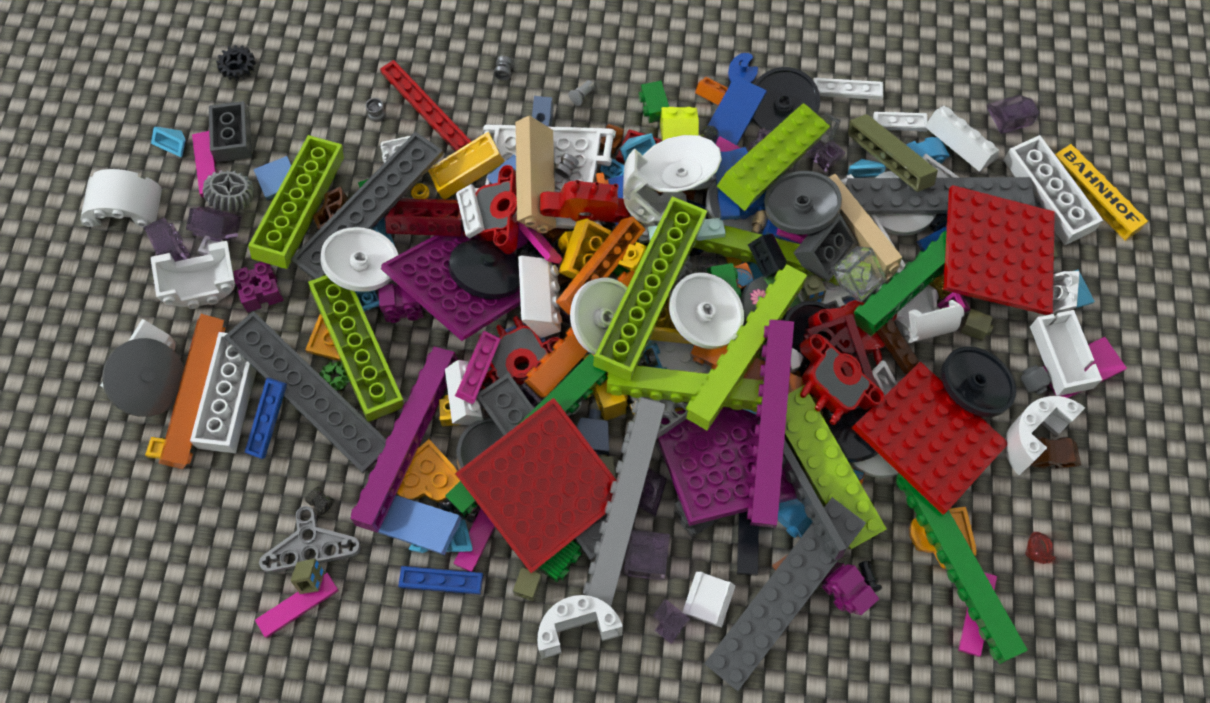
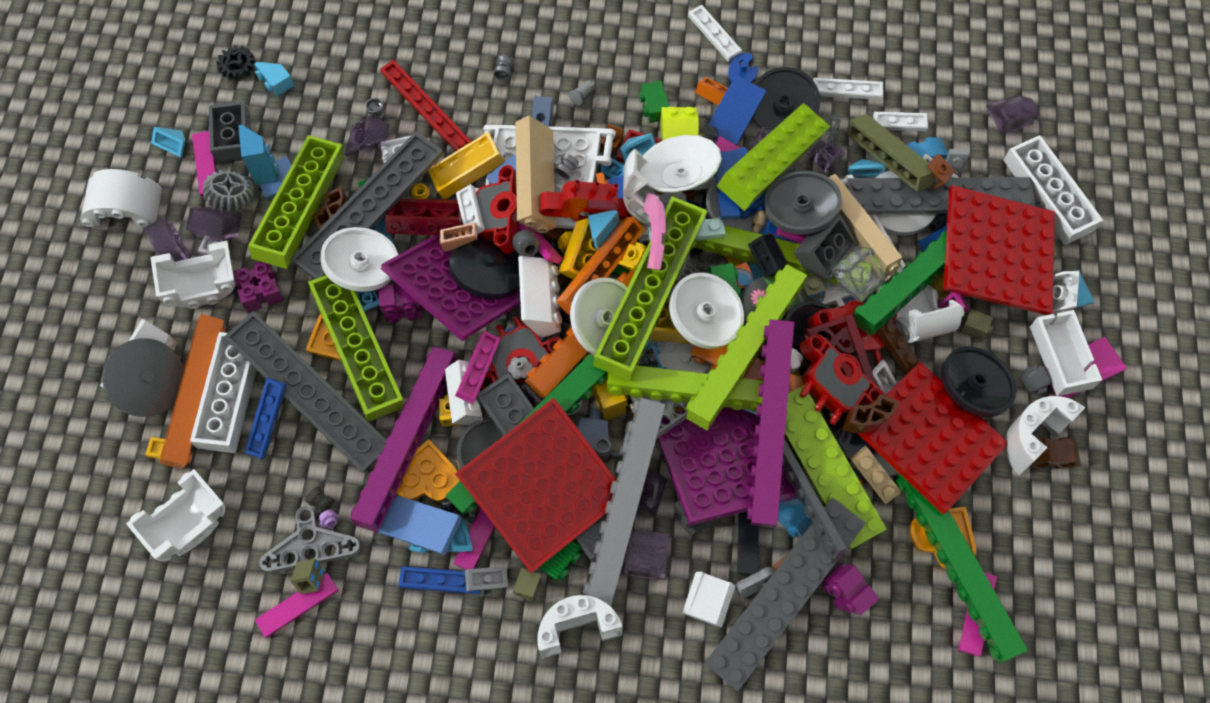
bright green gear [319,361,349,391] -> none
clear purple brick [653,599,691,644] -> none
black pin [858,561,882,593] -> none
white slope [925,106,999,171] -> none
clear red piece [1025,532,1057,564] -> none
yellow brick [1055,144,1148,241] -> none
none -> white cylinder [126,469,225,561]
none -> dark azure slope [238,125,280,186]
none -> medium azure slope [254,62,294,96]
none -> lavender plate [319,510,339,528]
none -> clear purple slope [344,114,390,156]
none -> nougat slope [440,222,478,252]
none -> light grey plate [465,567,508,591]
none -> light grey plant [508,357,532,380]
none -> dark grey head [512,230,540,257]
none -> medium azure slope [588,210,620,249]
none -> dark grey piece [593,438,624,463]
none -> bright pink tile [643,193,666,270]
none -> white tile [688,5,742,62]
none -> light grey piece [736,567,775,600]
none -> reddish brown brick [842,394,899,433]
none -> tan plate [850,446,901,504]
none -> dark orange bracket [927,154,955,189]
none -> light grey plate [946,149,969,178]

